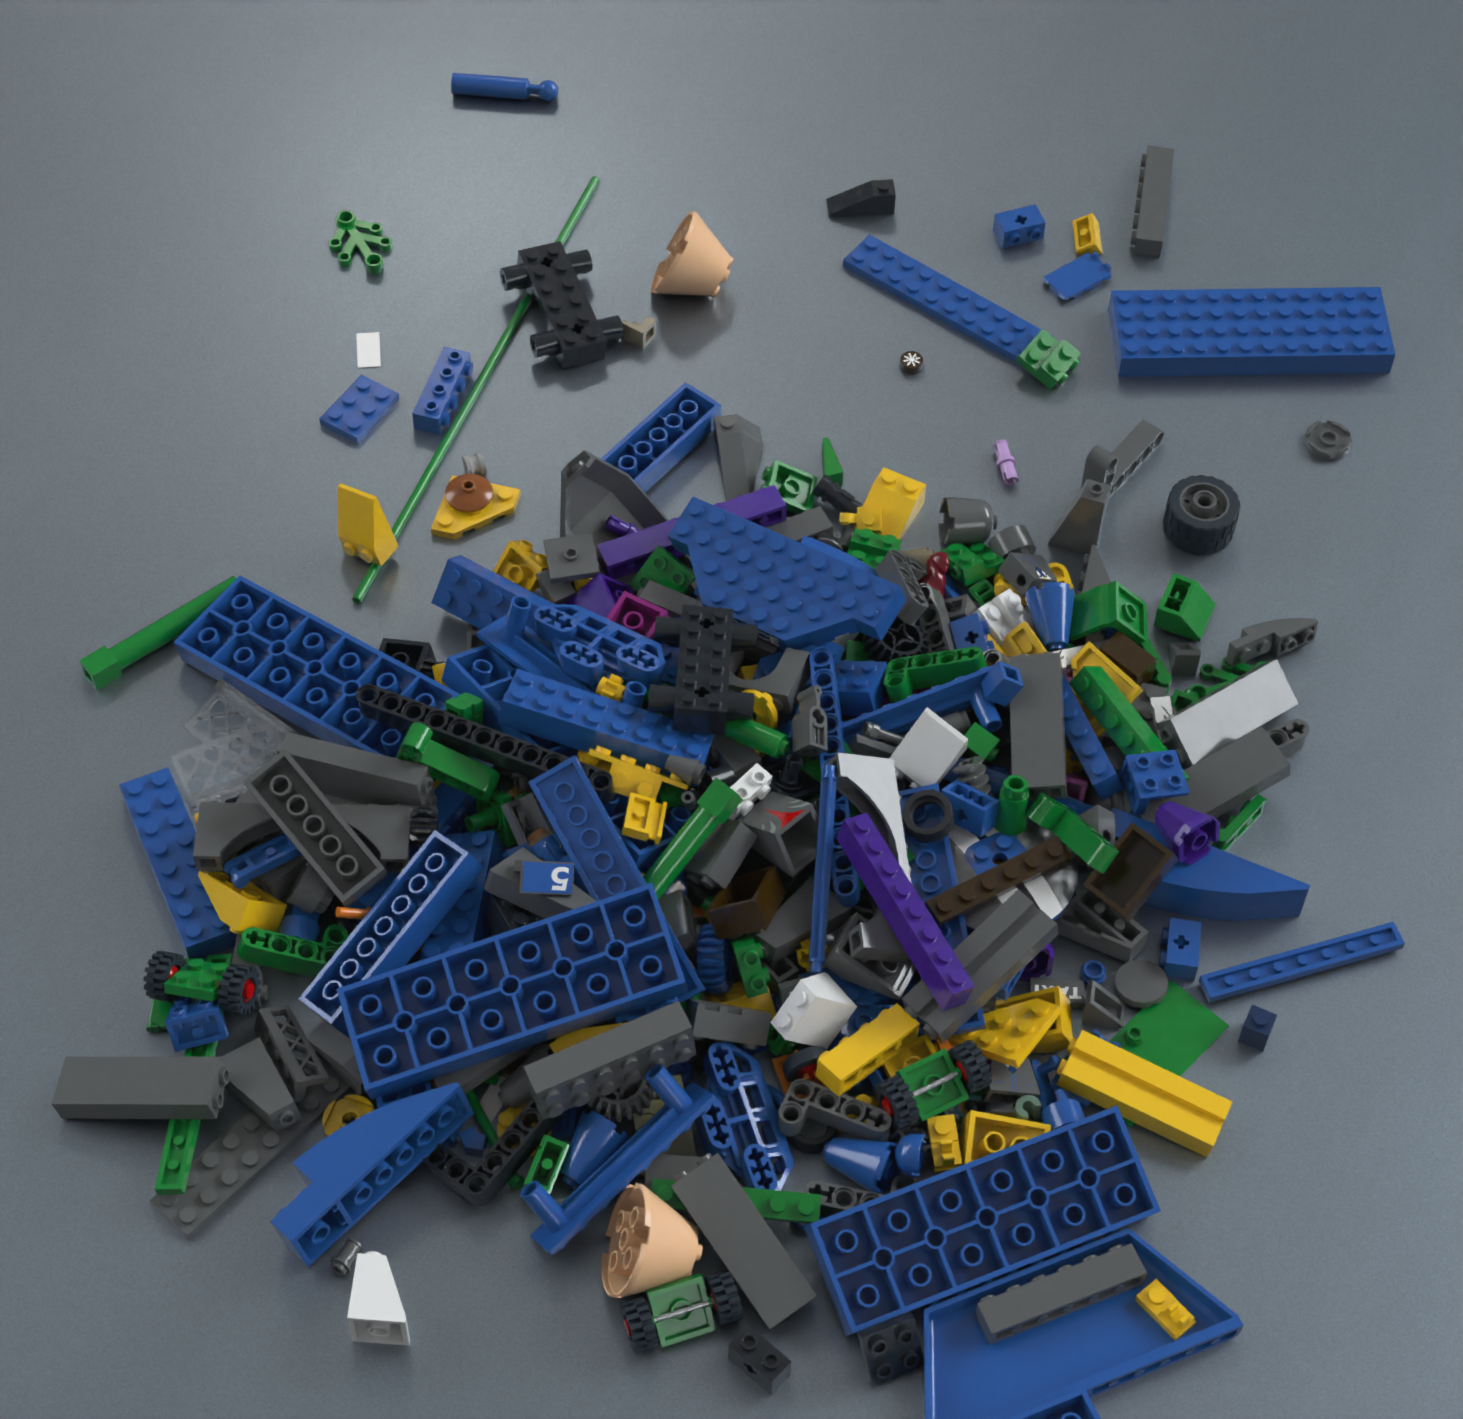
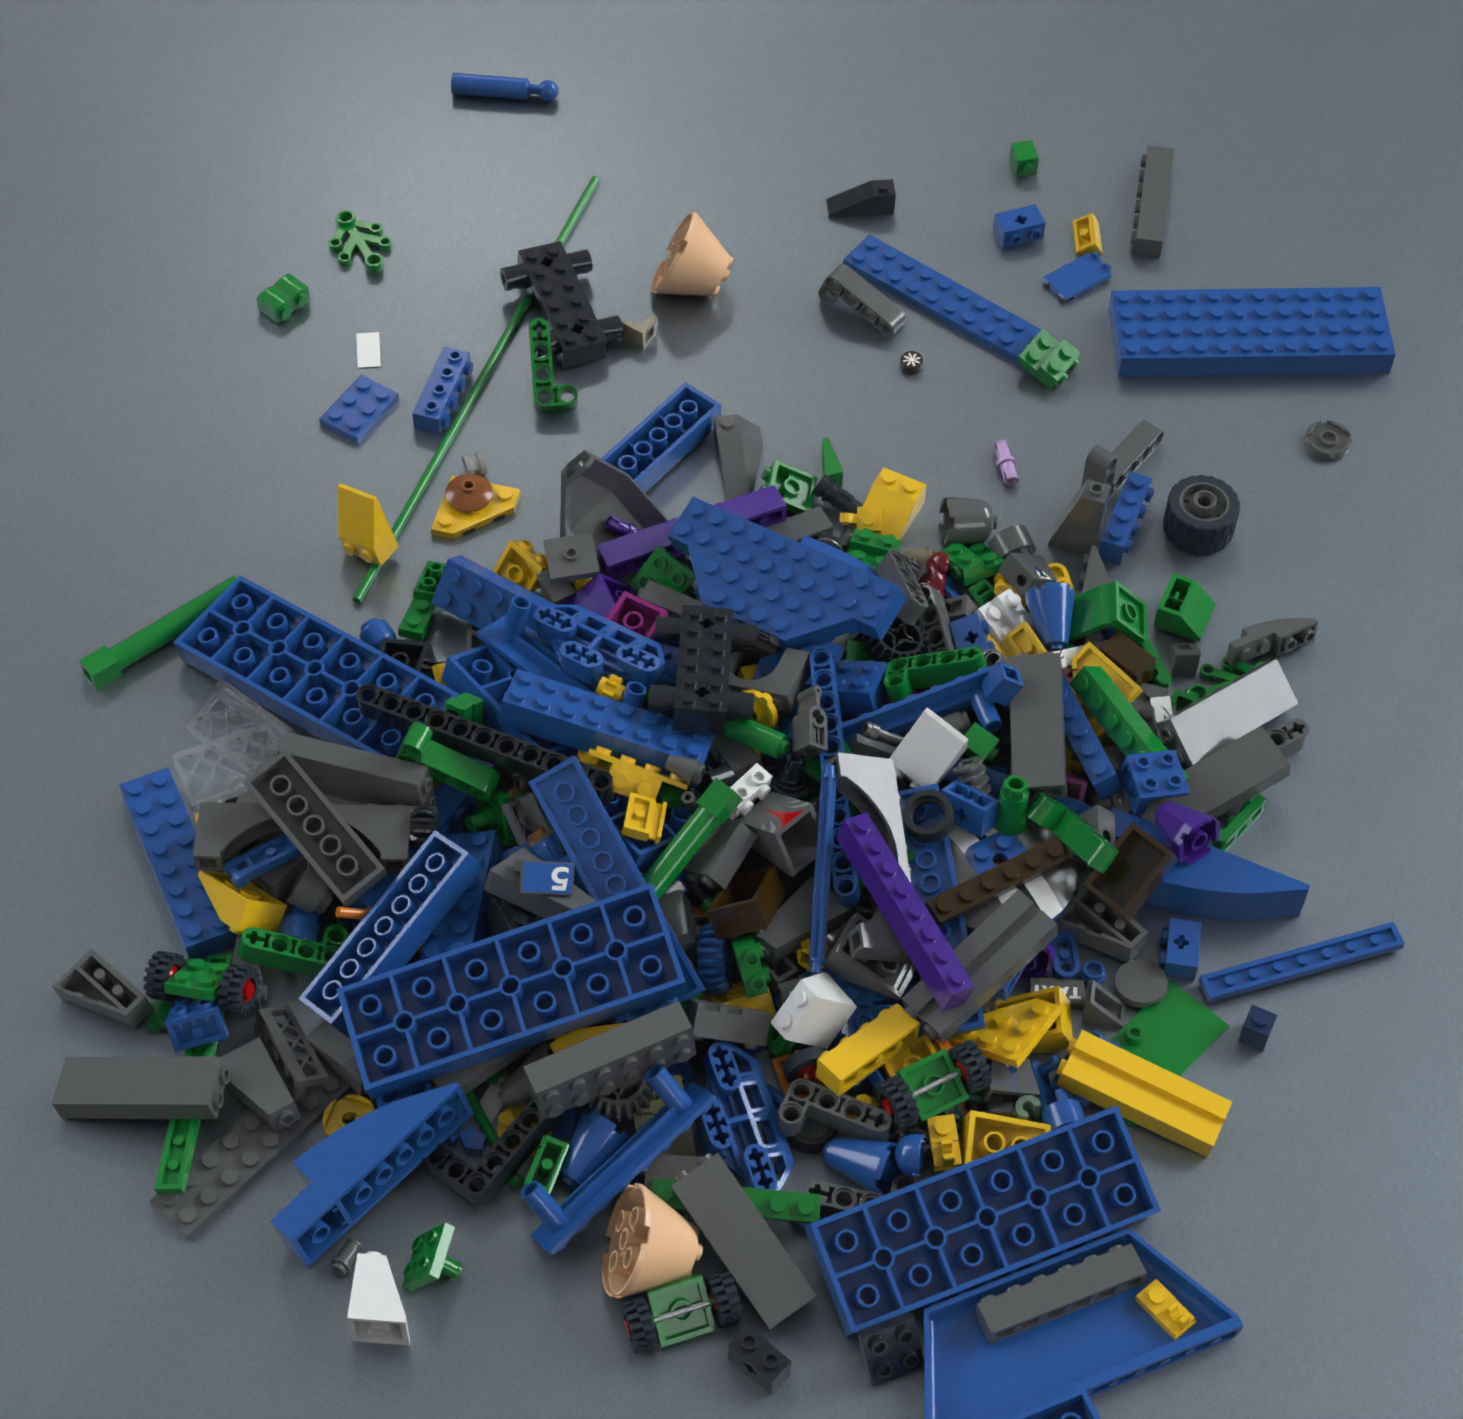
none -> dark grey wedge [52,948,154,1028]
none -> green brick [256,274,310,323]
none -> blue head [359,618,396,650]
none -> green slope [398,561,446,641]
none -> green plate [402,1222,462,1292]
none -> green beam [529,318,578,412]
none -> dark grey beam [818,264,907,337]
none -> green brick [1009,140,1039,177]
none -> blue plate [1051,931,1080,980]
none -> blue brick [1099,471,1154,565]

